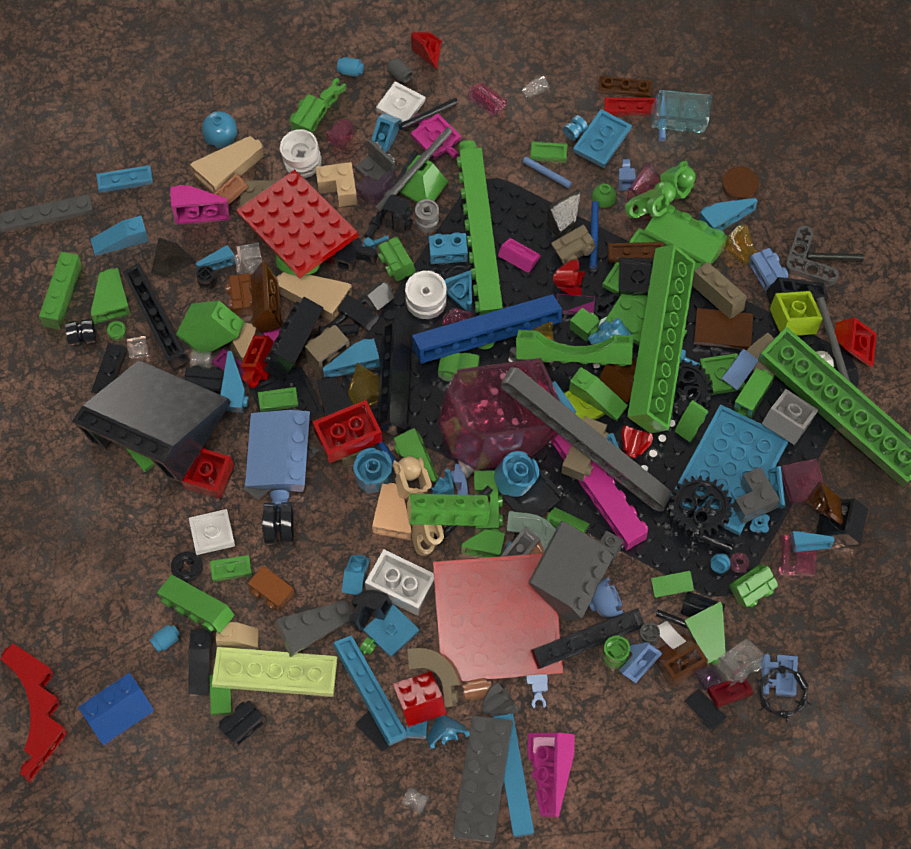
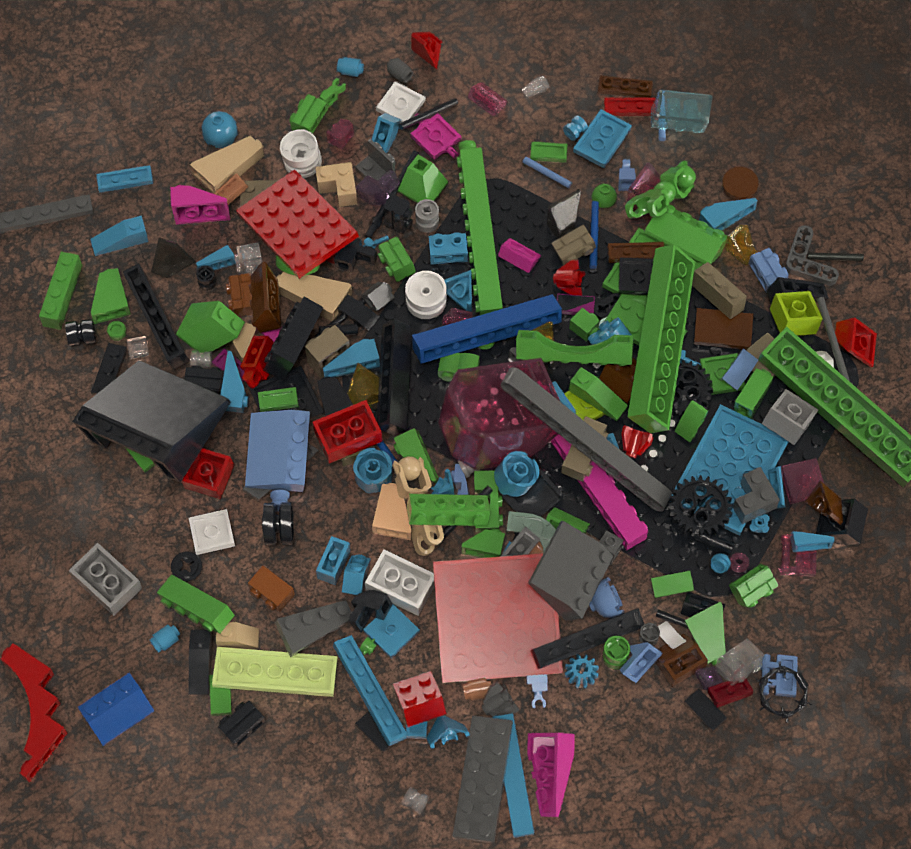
bright green plate [210,555,252,582] -> none
dark grey bar [375,127,453,212] -> none
dark tan arch [407,648,462,707] -> none
none -> light grey brick [69,543,142,616]
none -> dark azure brick [316,536,351,586]
none -> dark azure gear [565,654,599,689]

